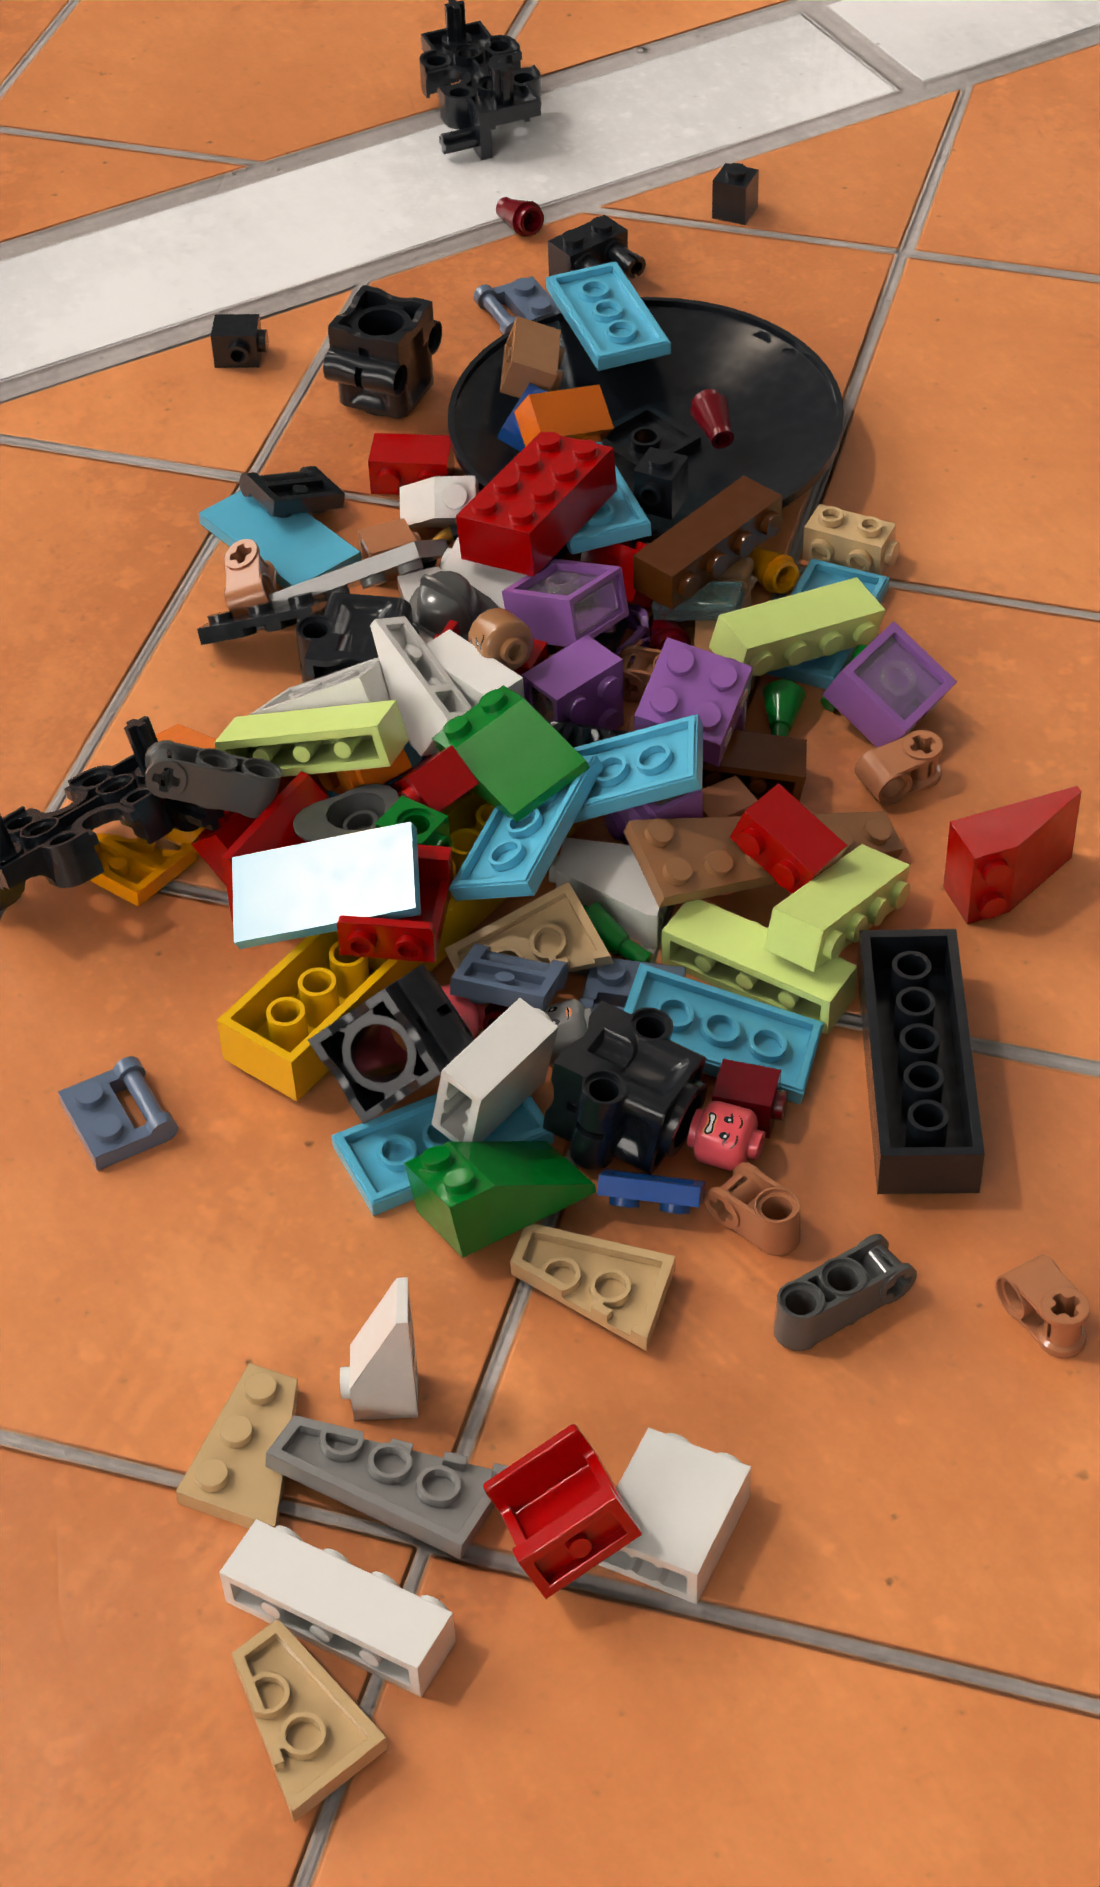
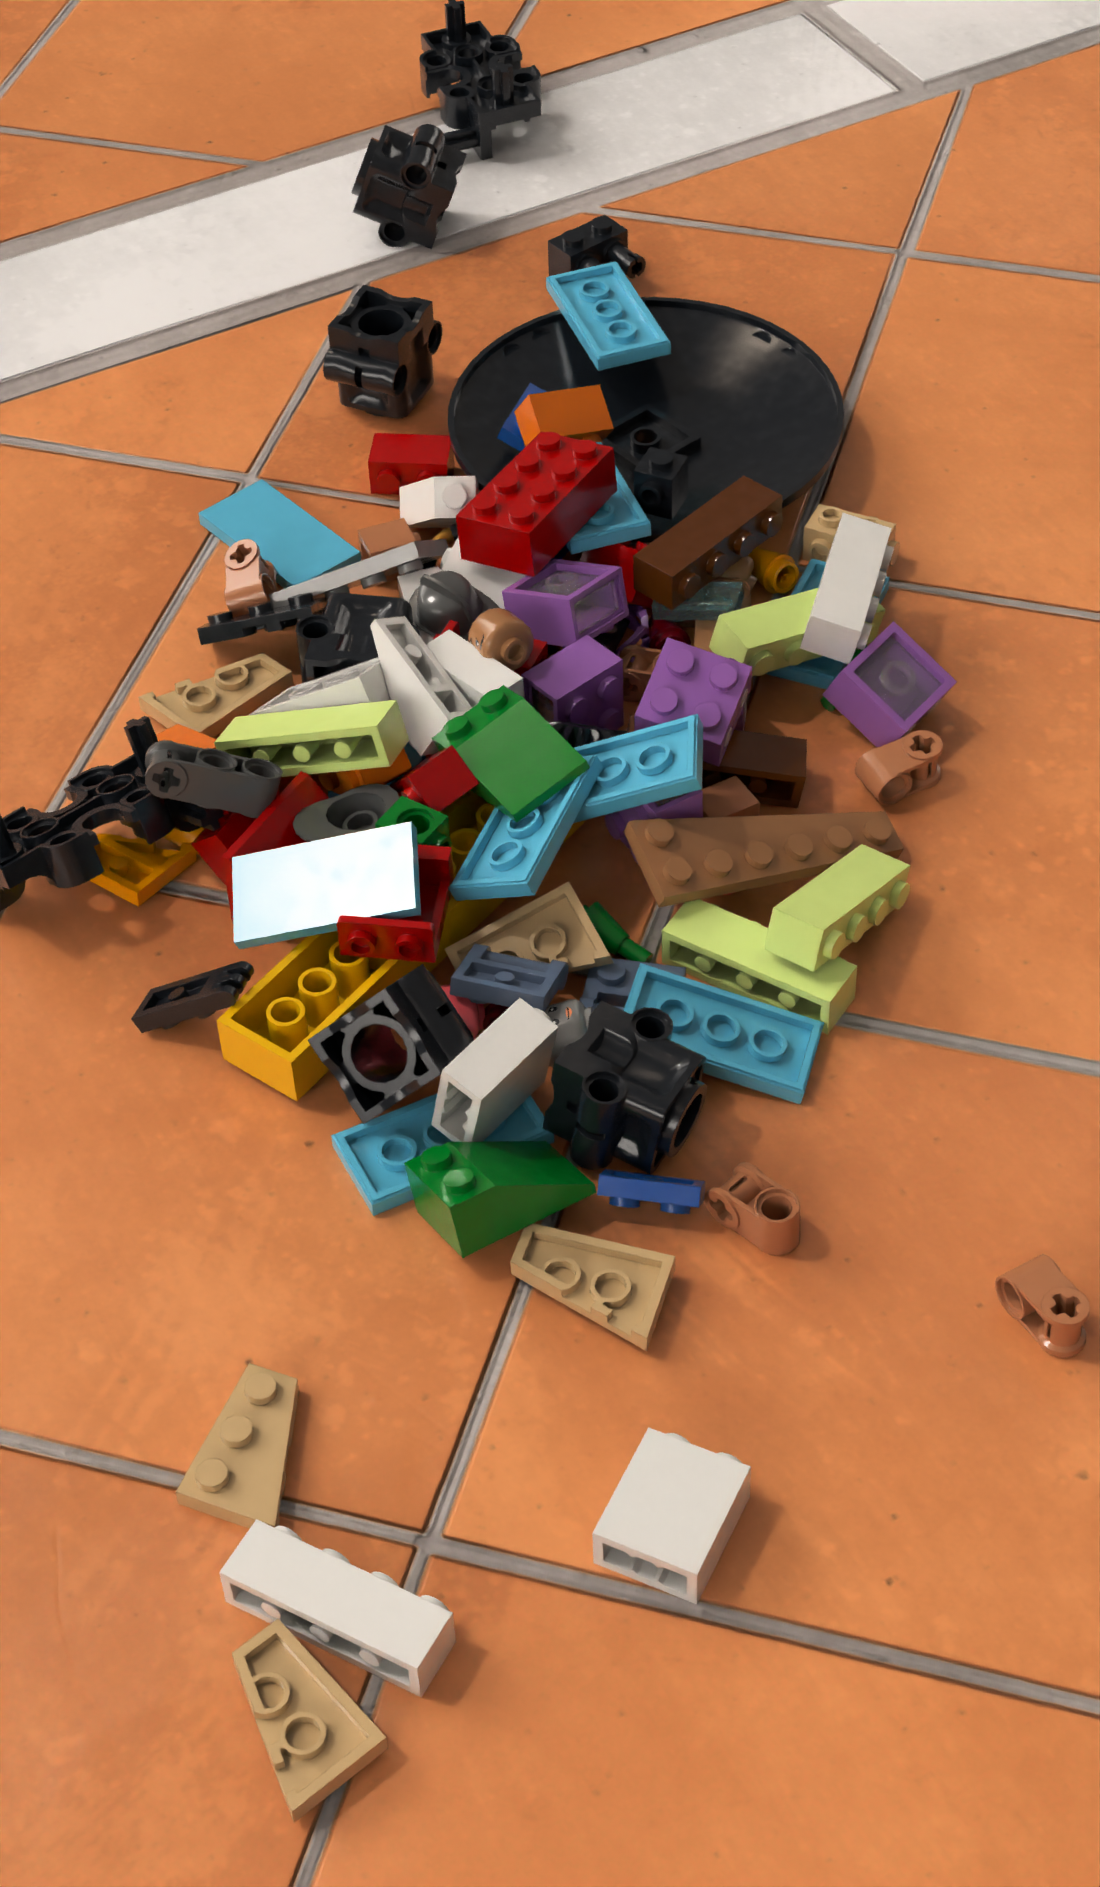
sand blue plate [58,1056,178,1171] -> none
black brick [210,314,269,368] -> none
black plate [239,466,345,518] -> none
light grey wing [265,1415,509,1559] -> none
white slope [340,1277,418,1420] -> none
sand blue plate [473,276,559,335] -> none
red panel [483,1424,642,1599] -> none
dark red cone [496,197,544,237] -> none
medium nougat brick [500,316,565,398] -> none
white slope [549,837,668,949] -> none
coral head [687,1101,765,1172] -> none
dark red cone [690,389,734,449] -> none
black brick [712,163,759,225] -> none
dark red brick [712,1059,788,1139] -> none
red brick [729,783,848,894] -> none
green cone [762,679,806,737] -> none
dark grey piece [774,1234,917,1350] -> none
black brick [857,929,985,1194] -> none
red slope [943,786,1082,924] -> none
none -> black hinge [131,961,254,1033]
none -> tan wing [138,653,293,738]
none -> black piece [351,124,467,249]
none -> white brick [800,513,894,664]

